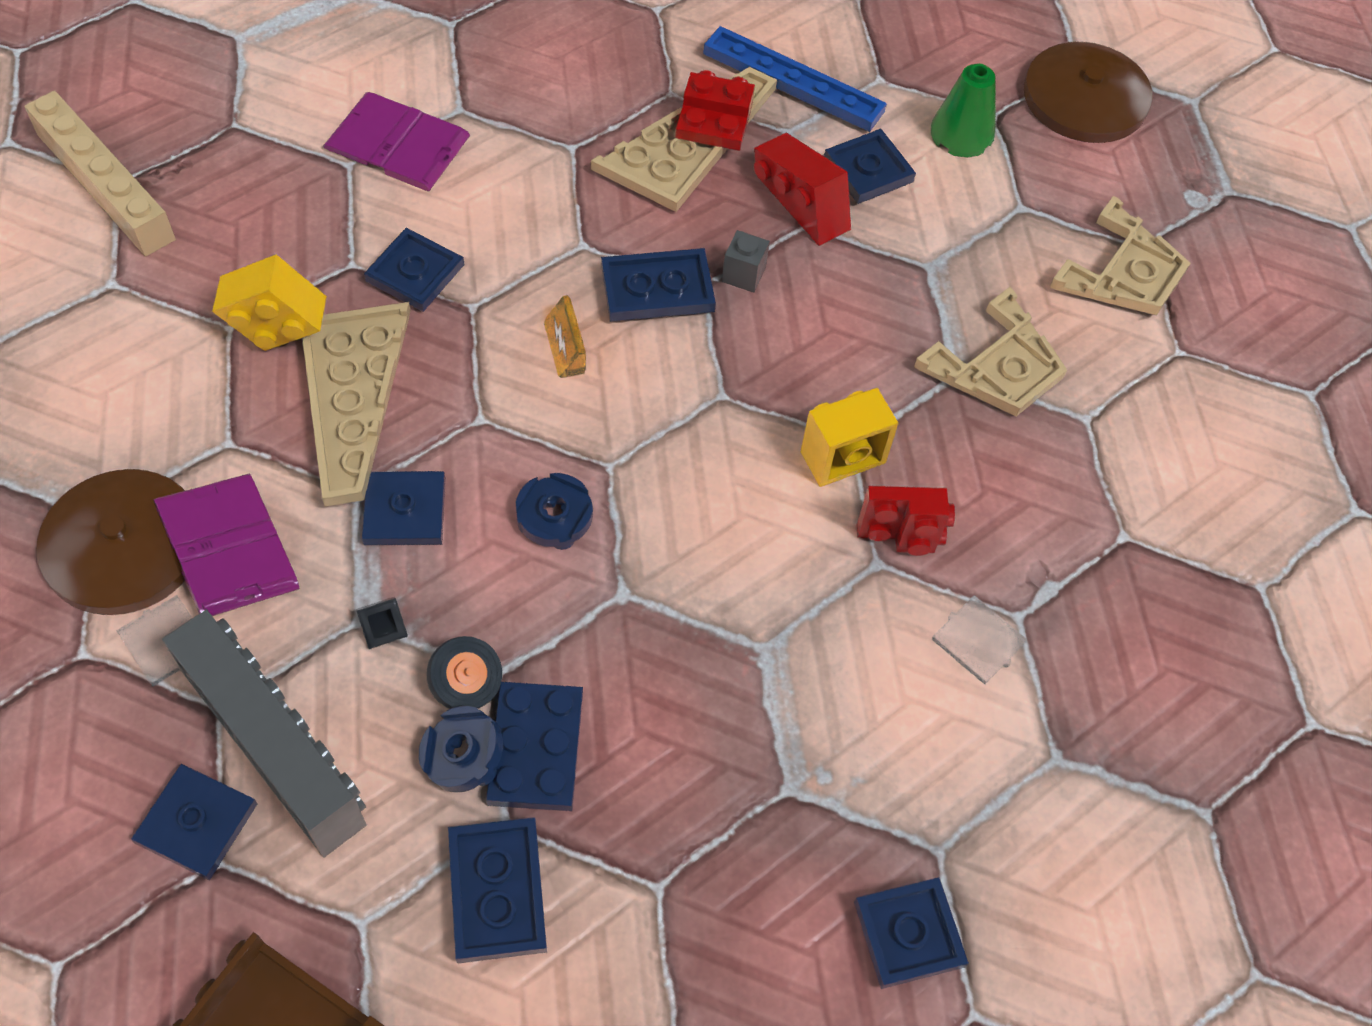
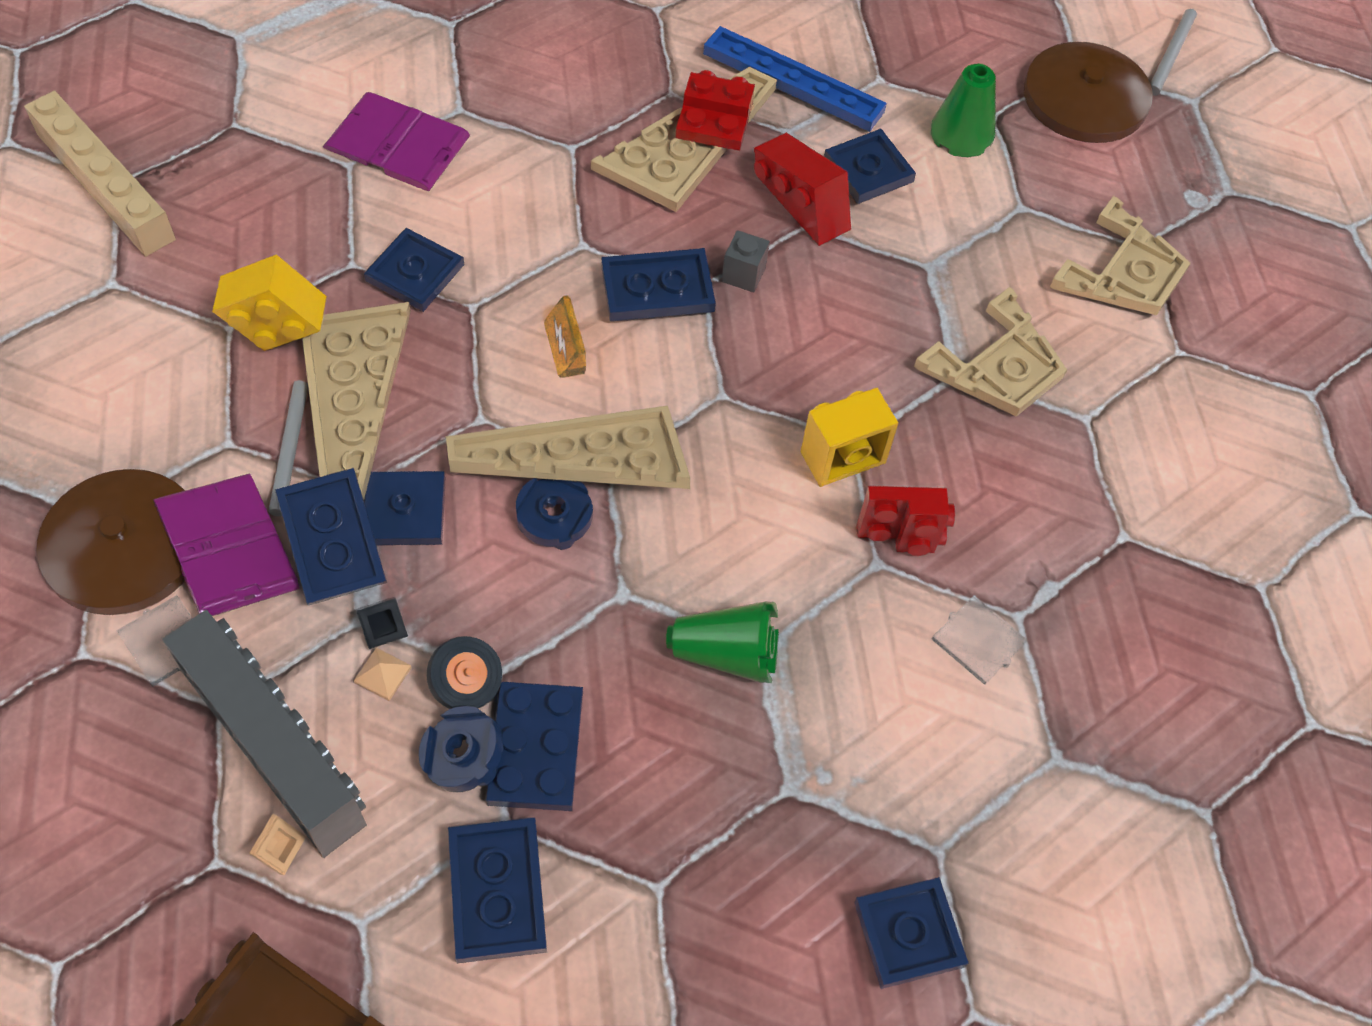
dark blue plate [131,764,258,881] -> none
none -> light nougat slope [249,814,307,875]
none -> light grey bar [268,380,308,516]
none -> dark blue plate [275,468,387,606]
none -> light nougat slope [354,648,412,701]
none -> tan wing [445,406,690,489]
none -> green cone [666,601,779,683]
none -> light grey bar [1150,9,1197,96]

